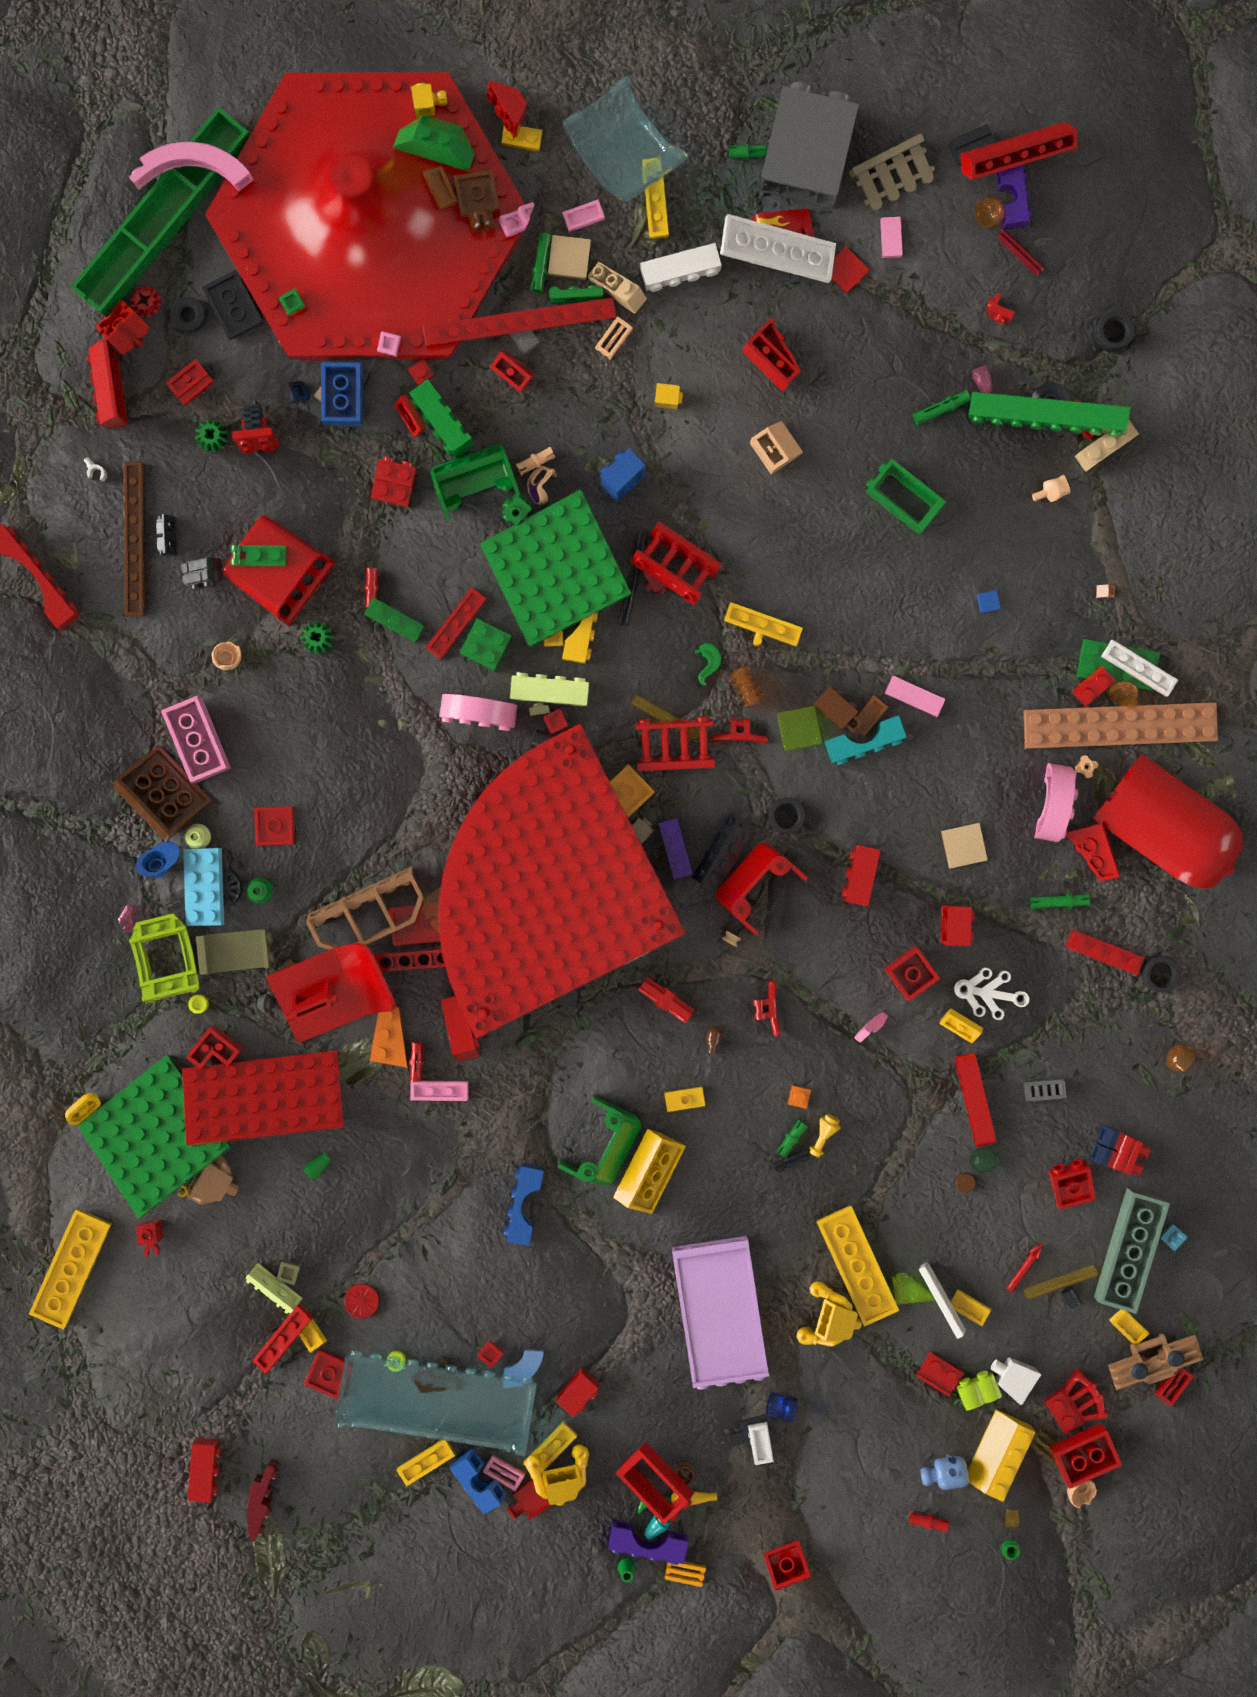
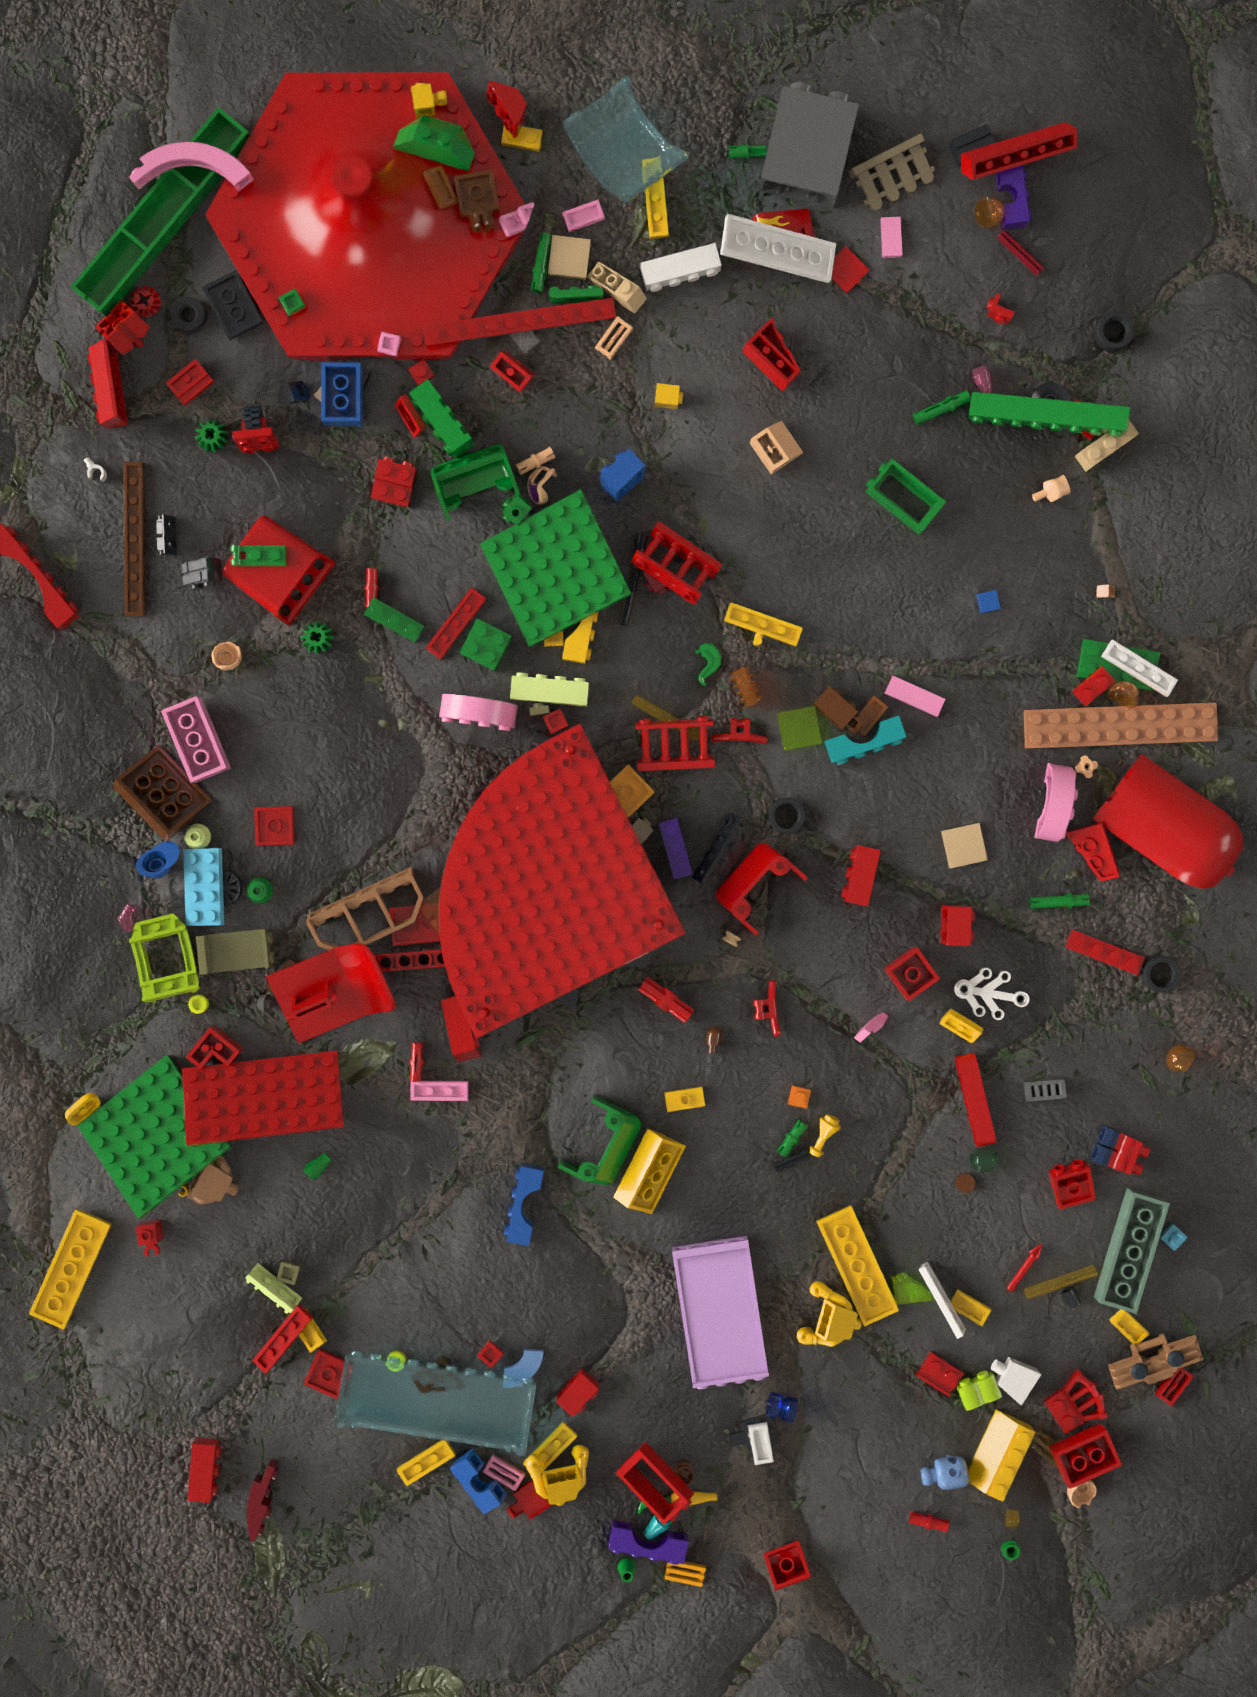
red wheel [344,1284,379,1319] -> none
orange wing [370,1006,408,1068] -> none

